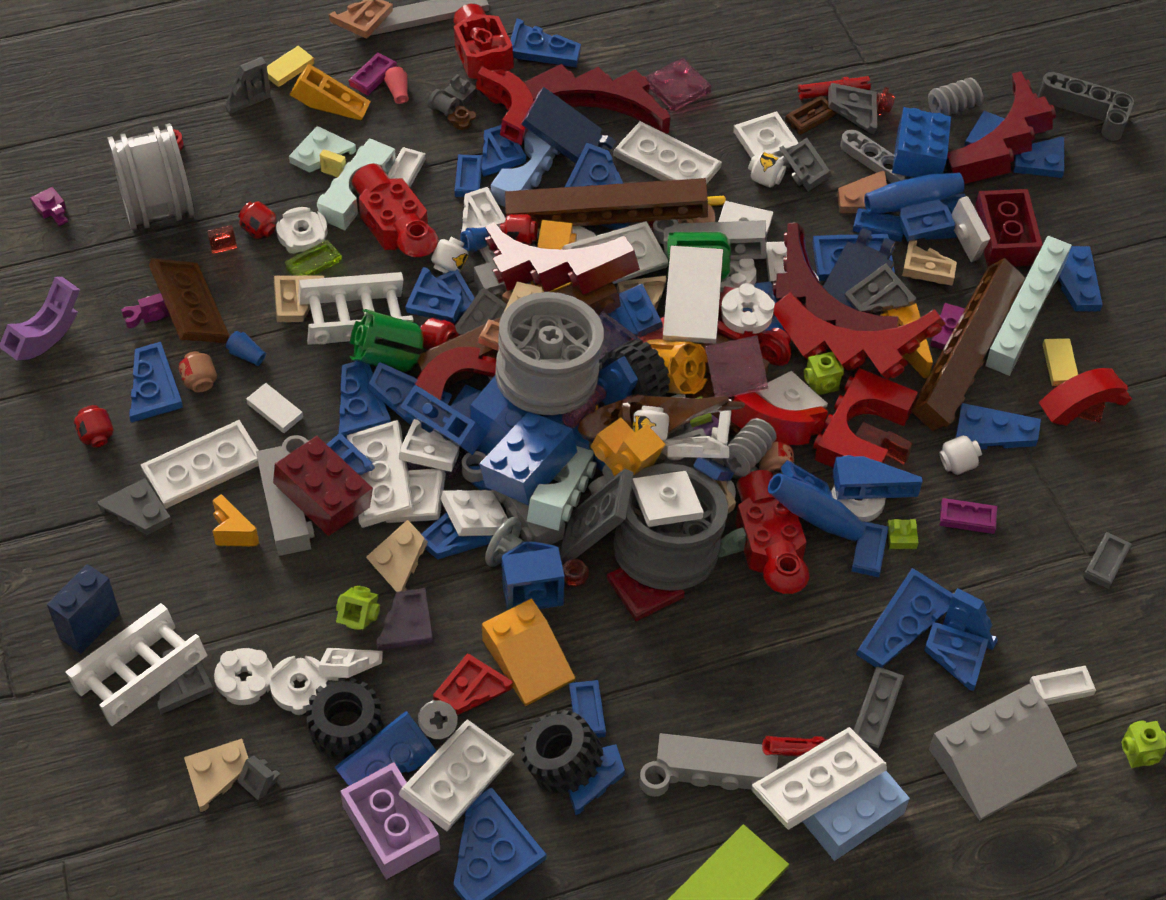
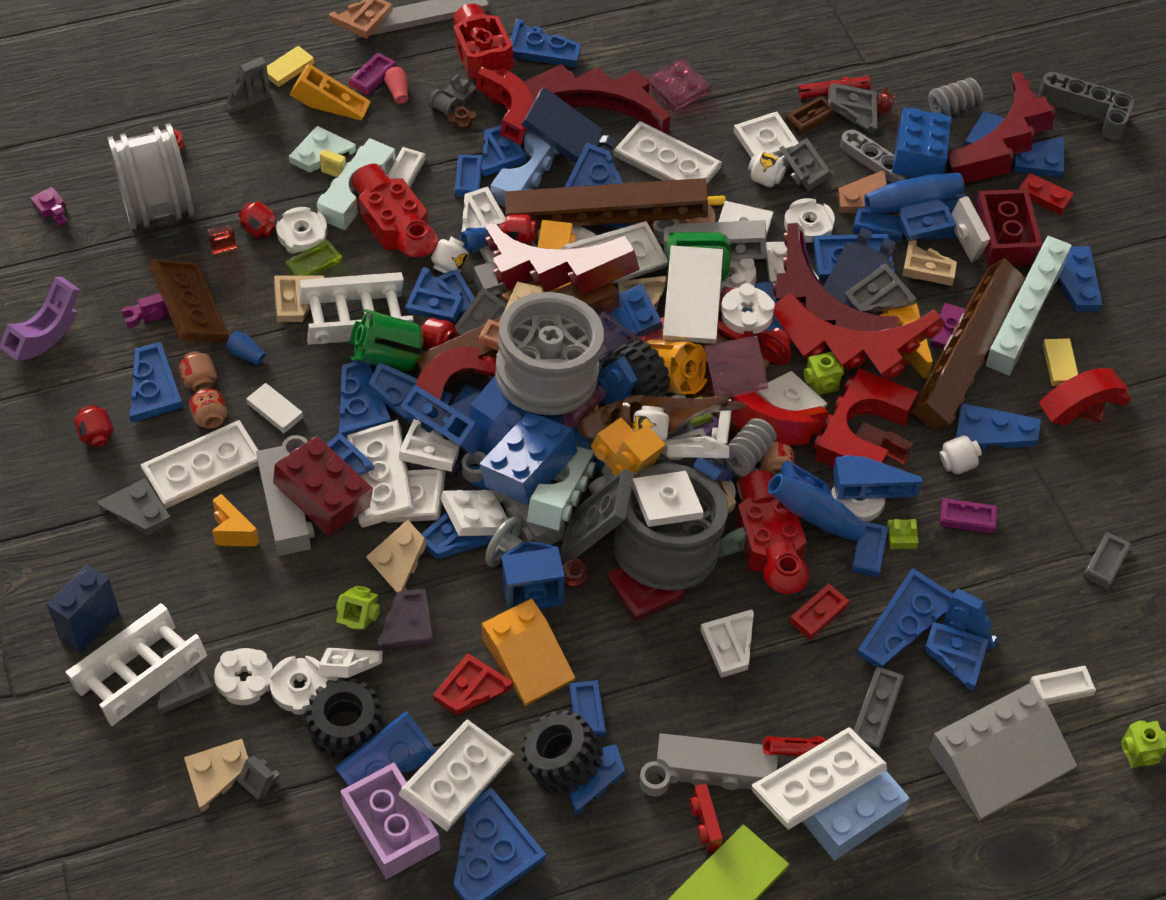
light grey piece [418,700,457,739] -> none
none -> nougat head [189,388,228,429]
none -> red plate [689,783,723,853]
none -> white wing [700,609,754,678]
none -> white plate [784,198,835,243]
none -> red plate [790,583,850,640]
none -> red plate [1019,173,1074,215]

